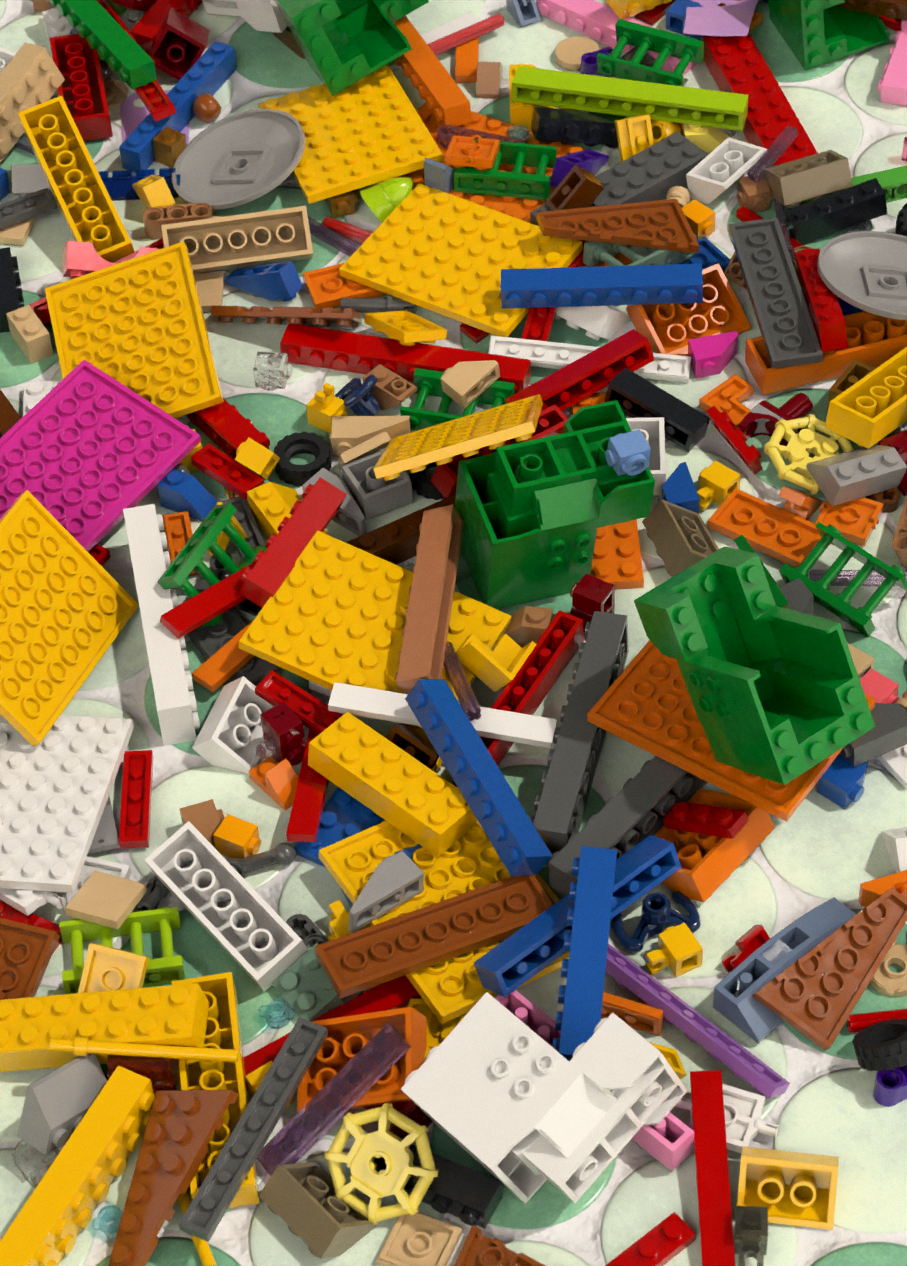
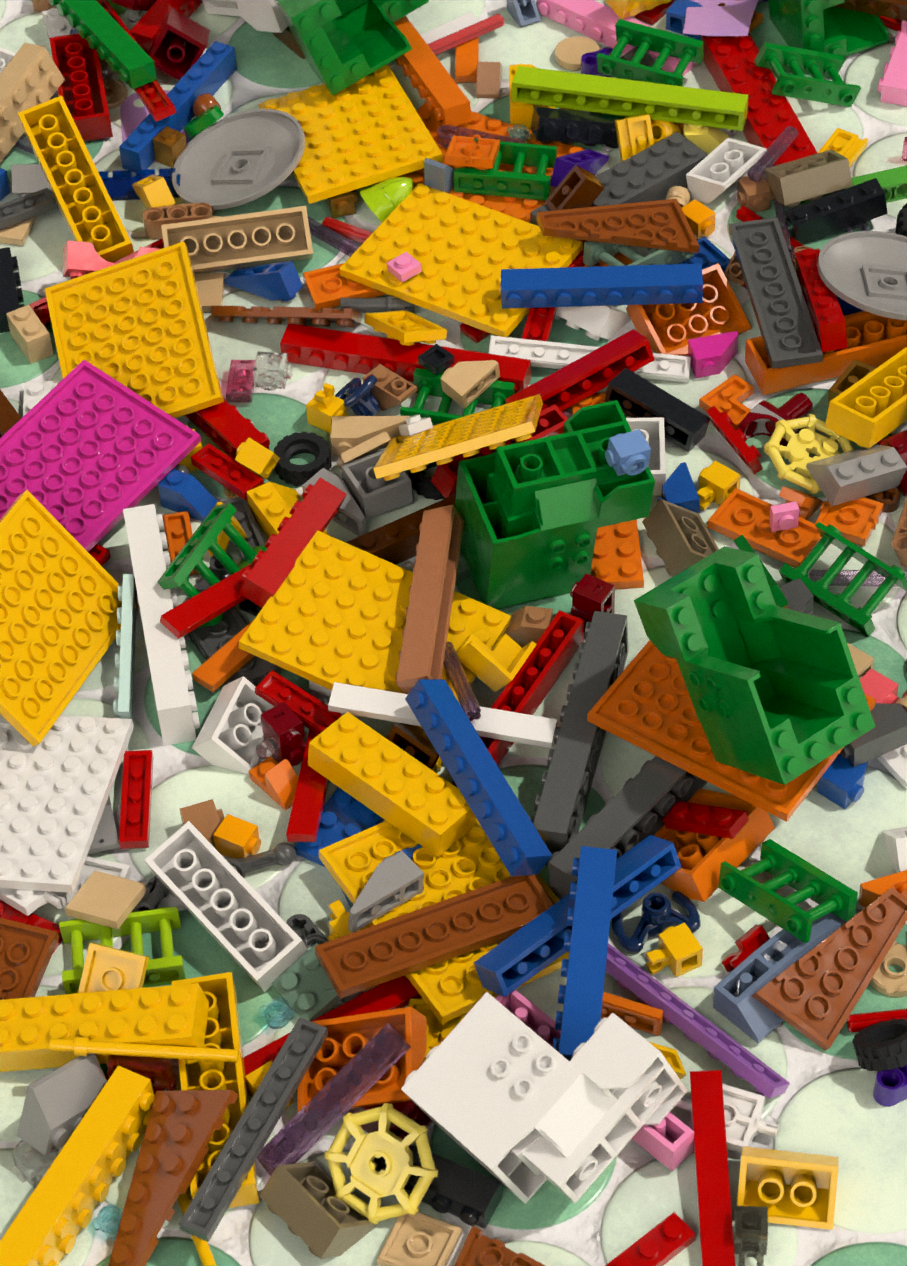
none -> light aqua plate [113,574,137,721]
none -> green beam [183,104,224,138]
none -> clear pink plate [226,360,257,402]
none -> bright pink plate [387,252,422,282]
none -> white plate [398,414,433,436]
none -> black plate [418,344,454,376]
none -> green fence [718,839,858,943]
none -> green fence [754,42,861,107]
none -> bright pink plate [769,501,799,532]
none -> yellow plate [818,128,868,168]

